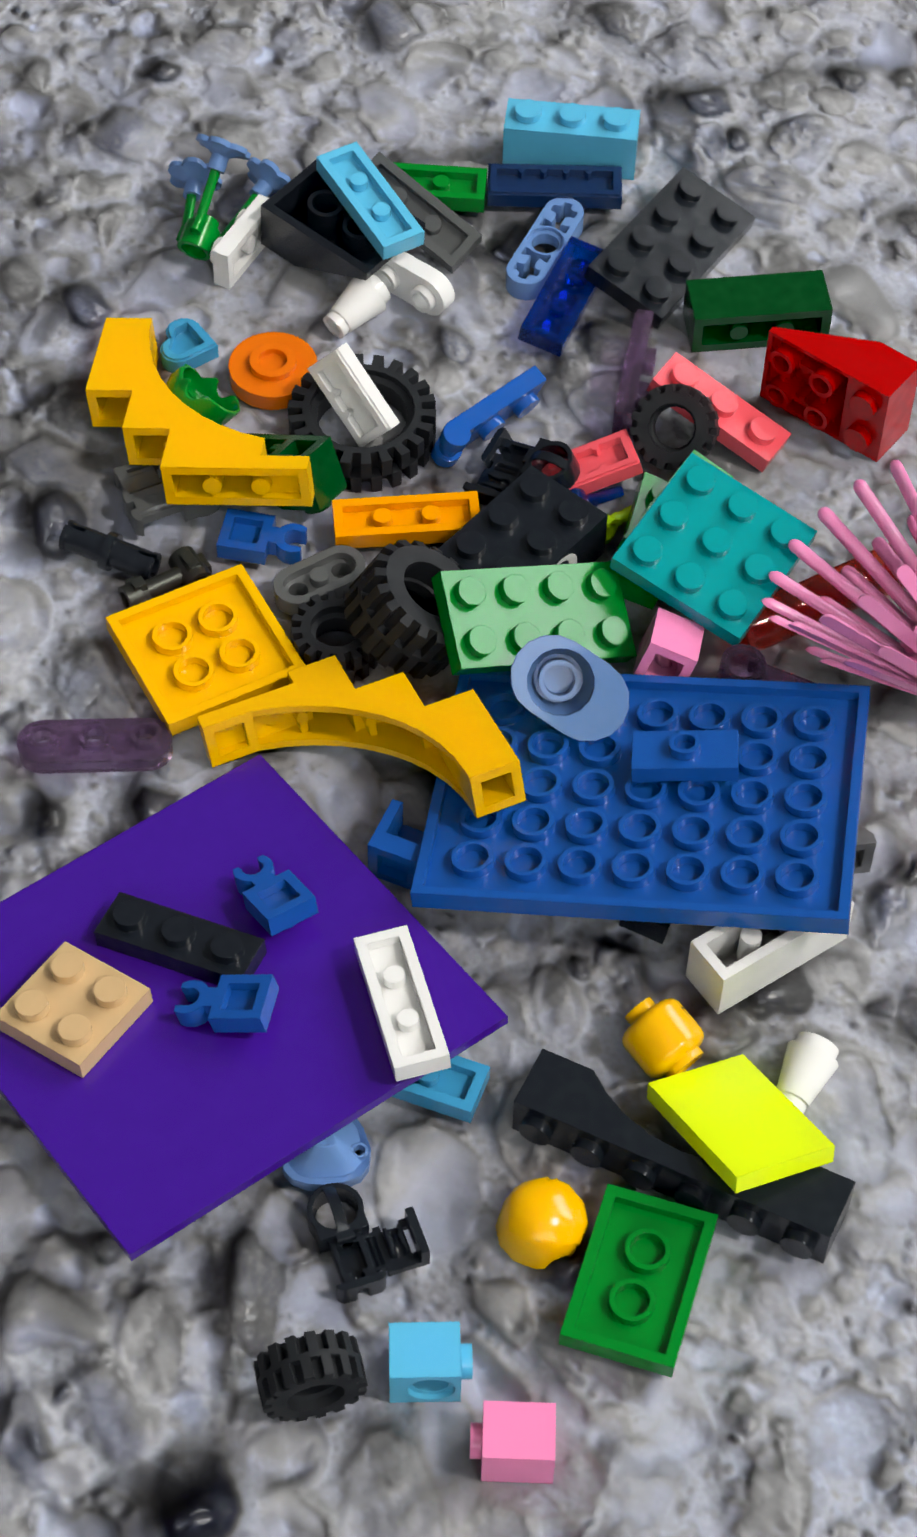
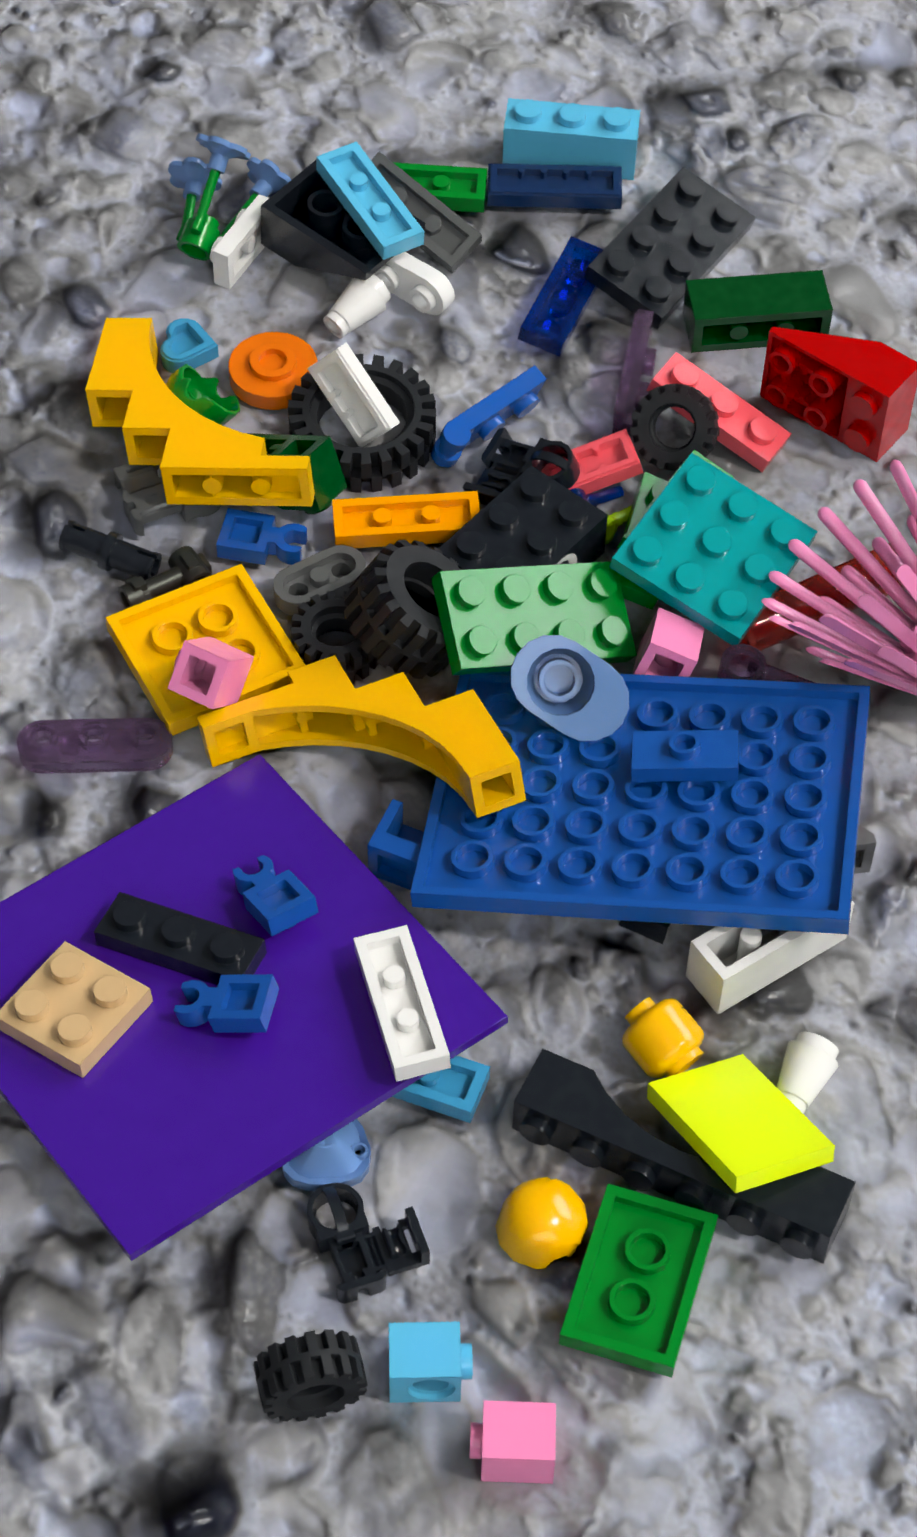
medium blue beam [506,198,584,300] -> none
none -> bright pink brick [167,636,254,709]

